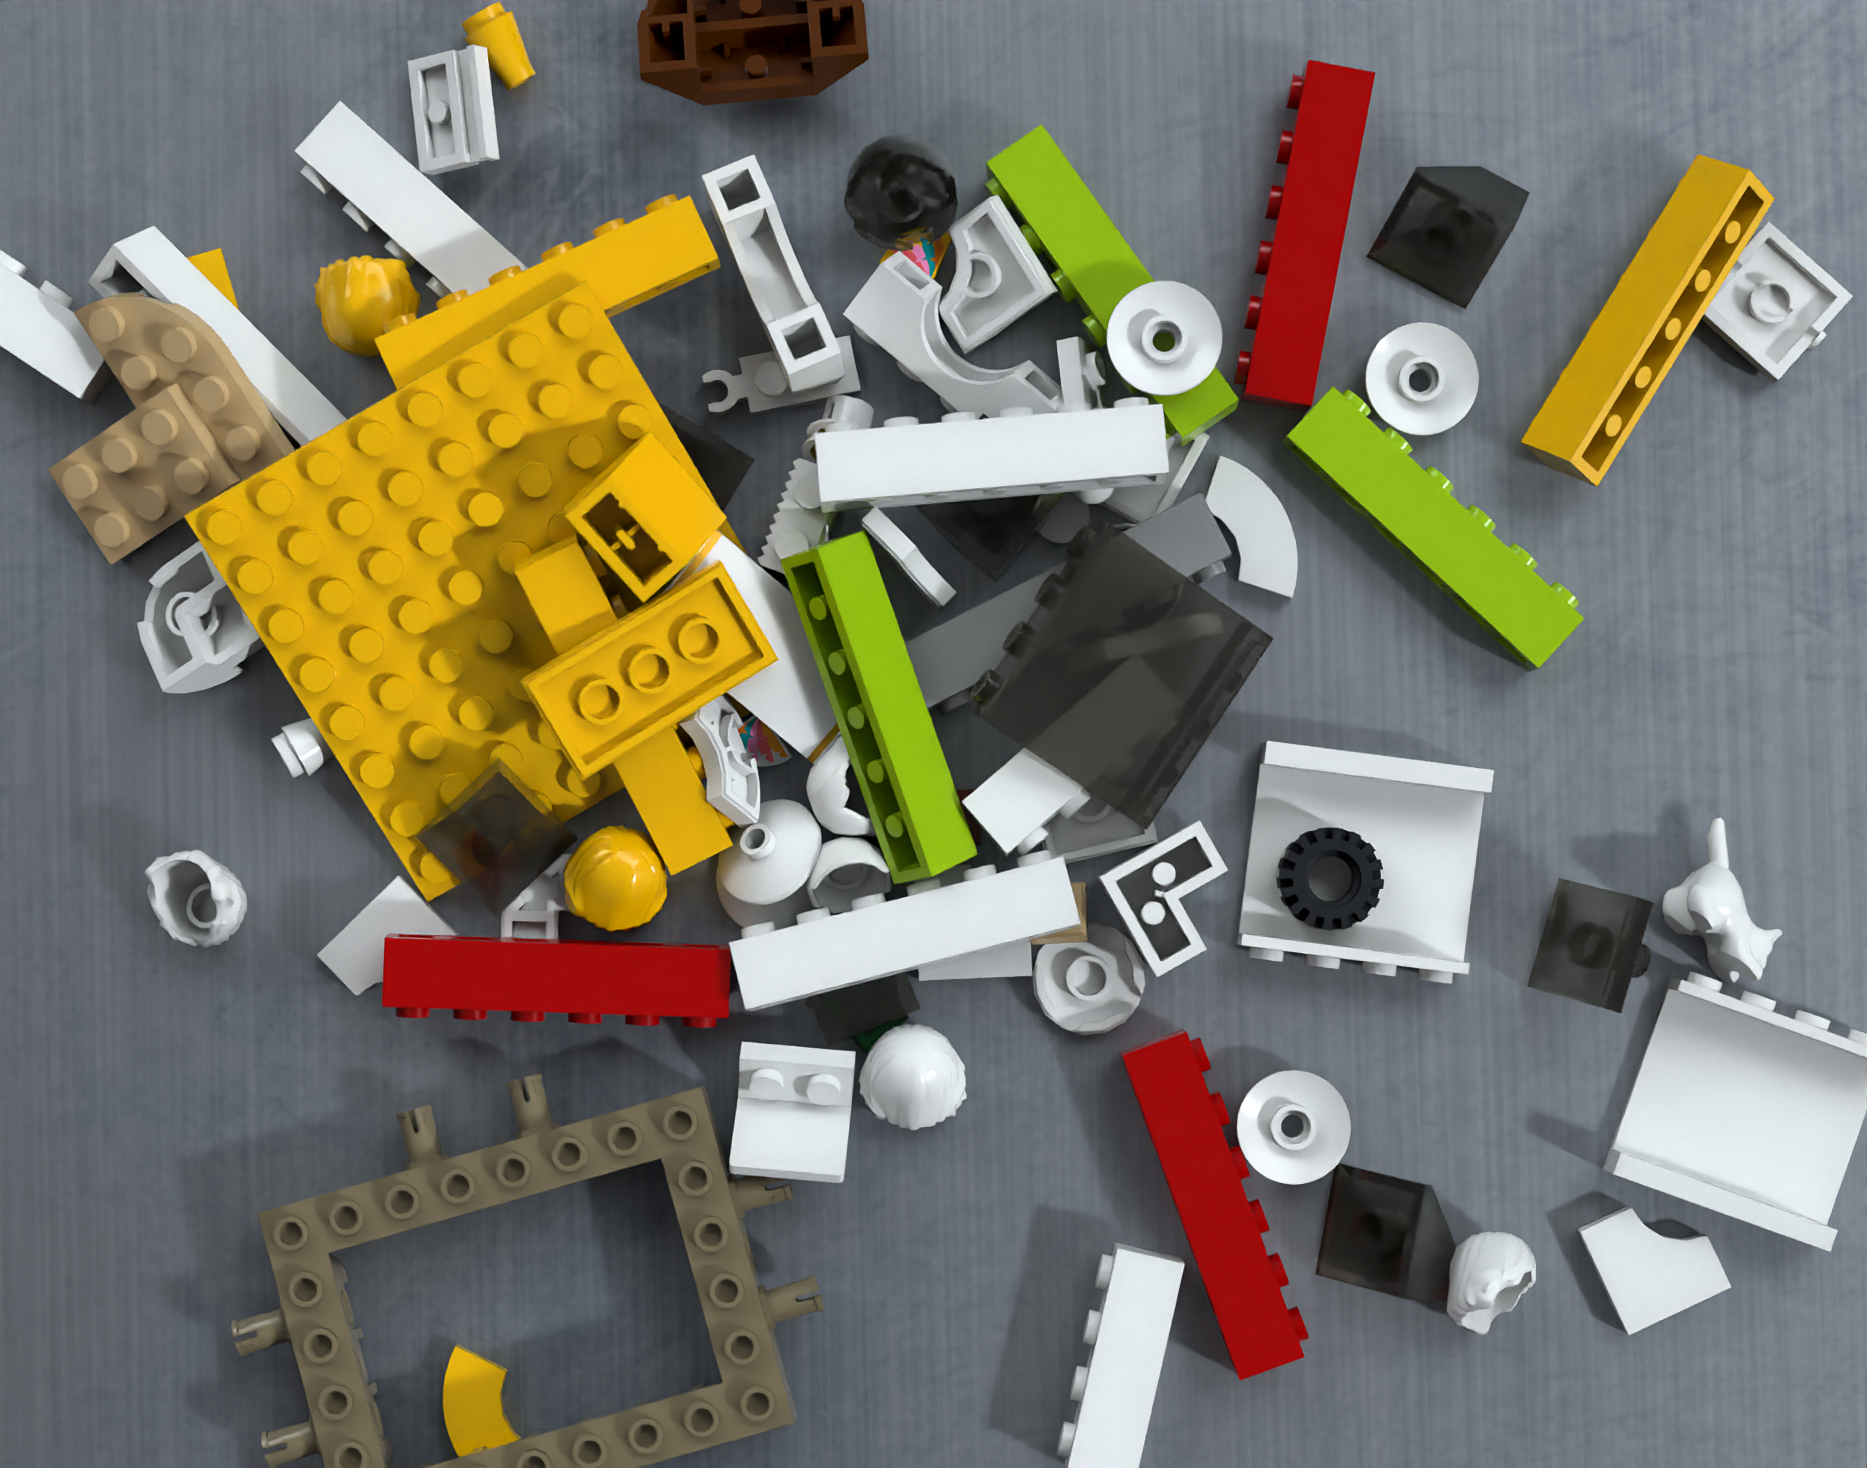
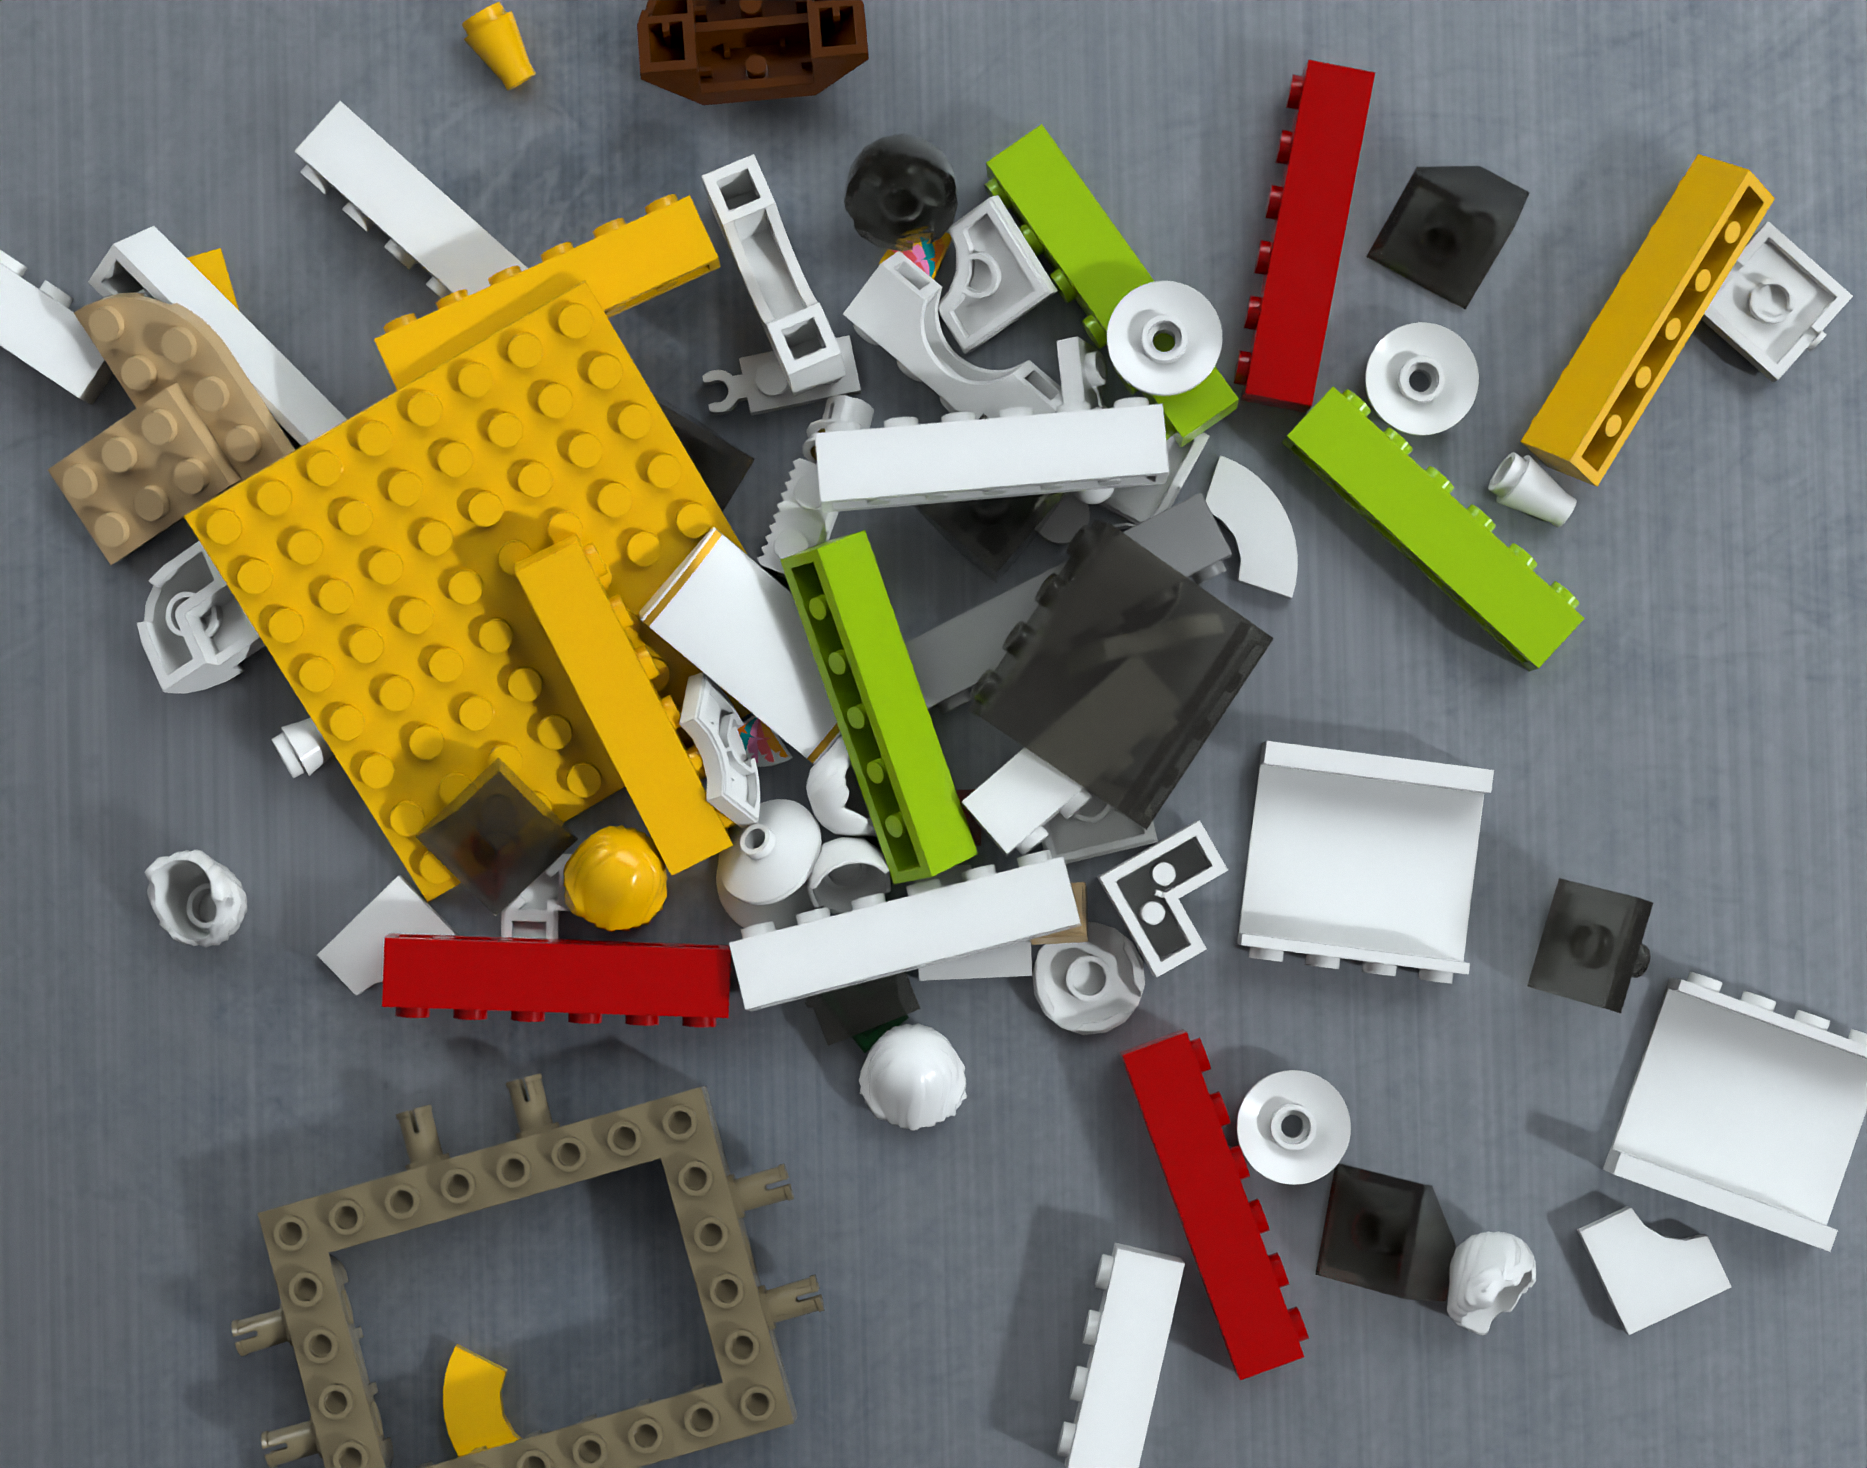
yellow hair [314,255,421,358] -> none
white plate [407,45,499,175] -> none
yellow tile [519,560,779,781] -> none
yellow slope [563,430,727,603] -> none
white bracket [729,1042,856,1183] -> none
white tile [861,506,957,611] -> none
black tyre [1276,827,1384,930] -> none
white animal [1662,817,1782,984] -> none
none -> white cone [1488,452,1577,528]

